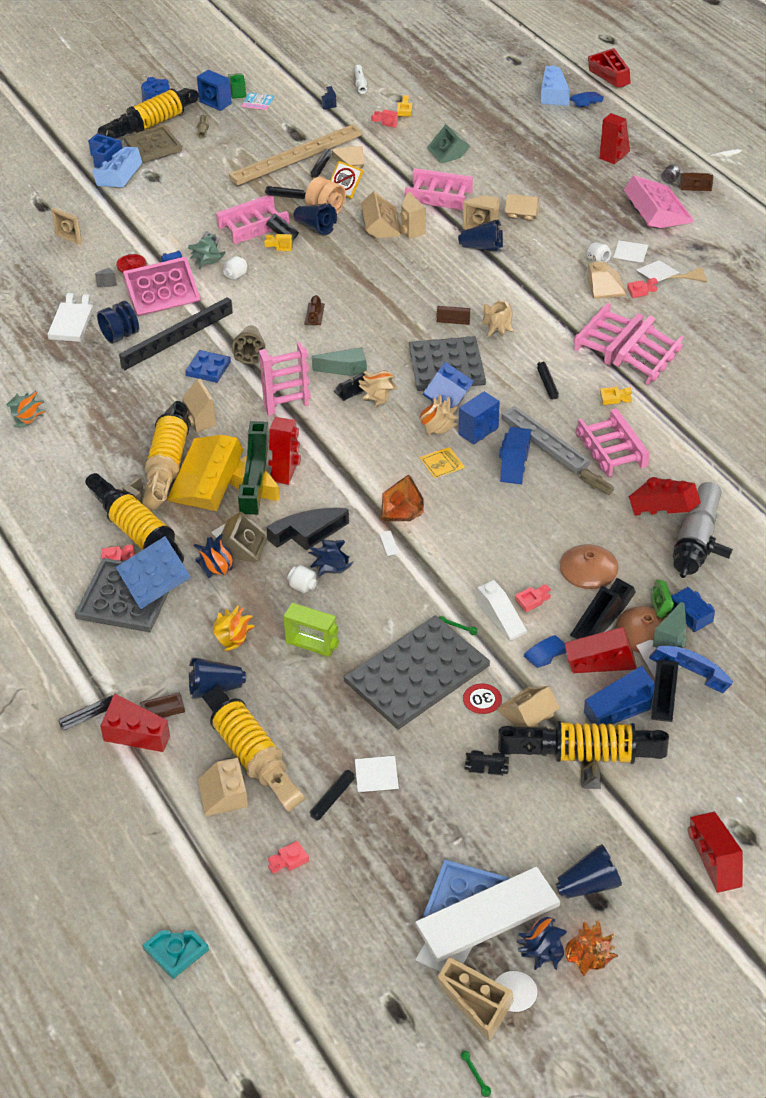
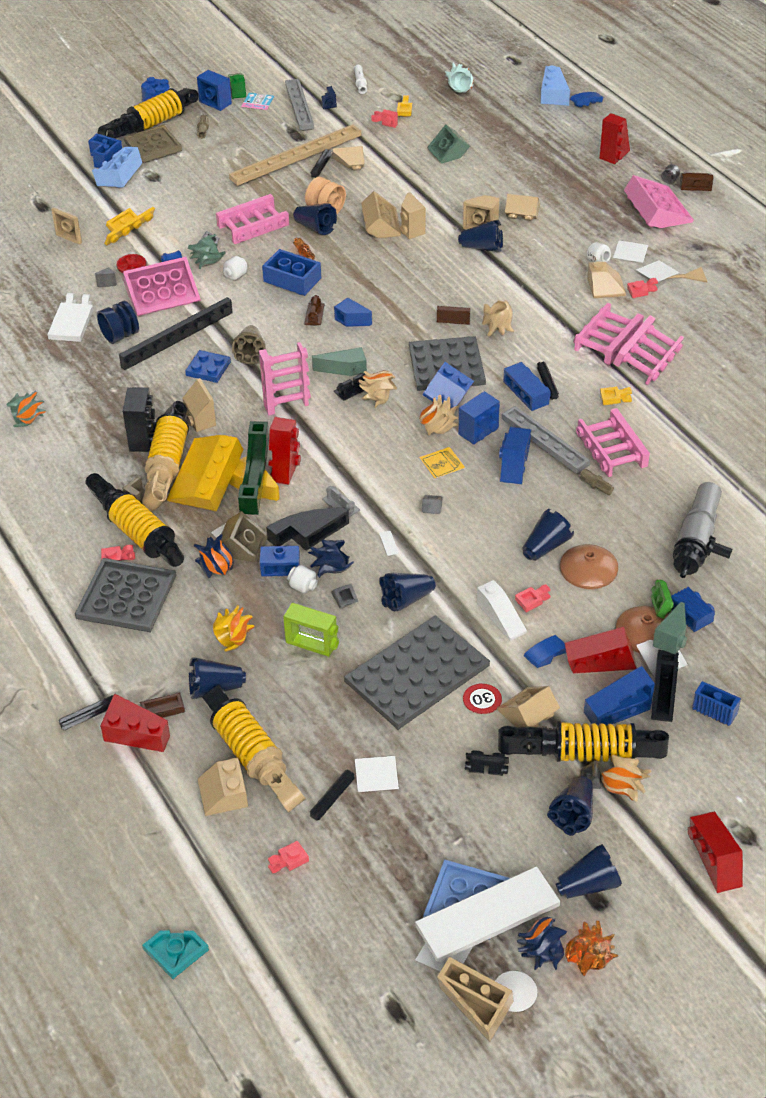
medium blue plate [116,536,191,609] -> none
yellow plate [264,234,293,251] -> none
black axle [265,186,306,199] -> none
black plate [266,213,299,242] -> none
piece [330,161,364,199] -> none
clear orange slope [381,475,424,521] -> none
bright pink fence [405,168,473,210] -> none
green hinge [439,616,477,635] -> none
green hinge [460,1051,491,1097] -> none
black slope [570,578,636,640] -> none
red wedge [588,48,631,88] -> none
red wedge [628,477,701,516] -> none
blue slope [649,646,733,693] -> none
none -> yellow bracket [104,207,155,246]
none -> black brick [122,387,156,452]
none -> blue brick [260,546,300,577]
none -> blue brick [262,249,322,296]
none -> light grey plate [285,79,314,130]
none -> clear orange axle [293,237,315,260]
none -> light grey hinge [322,486,360,517]
none -> flat silver slope [331,583,358,608]
none -> blue slope [334,298,372,327]
none -> dark blue cone [379,572,436,612]
none -> flat silver slope [422,495,443,514]
none -> light aqua hair [445,62,473,93]
none -> blue brick [503,362,551,411]
none -> dark blue cone [522,509,574,561]
none -> dark blue cone [547,776,593,836]
none -> tan hair [601,755,651,802]
none -> blue brick [692,681,741,726]

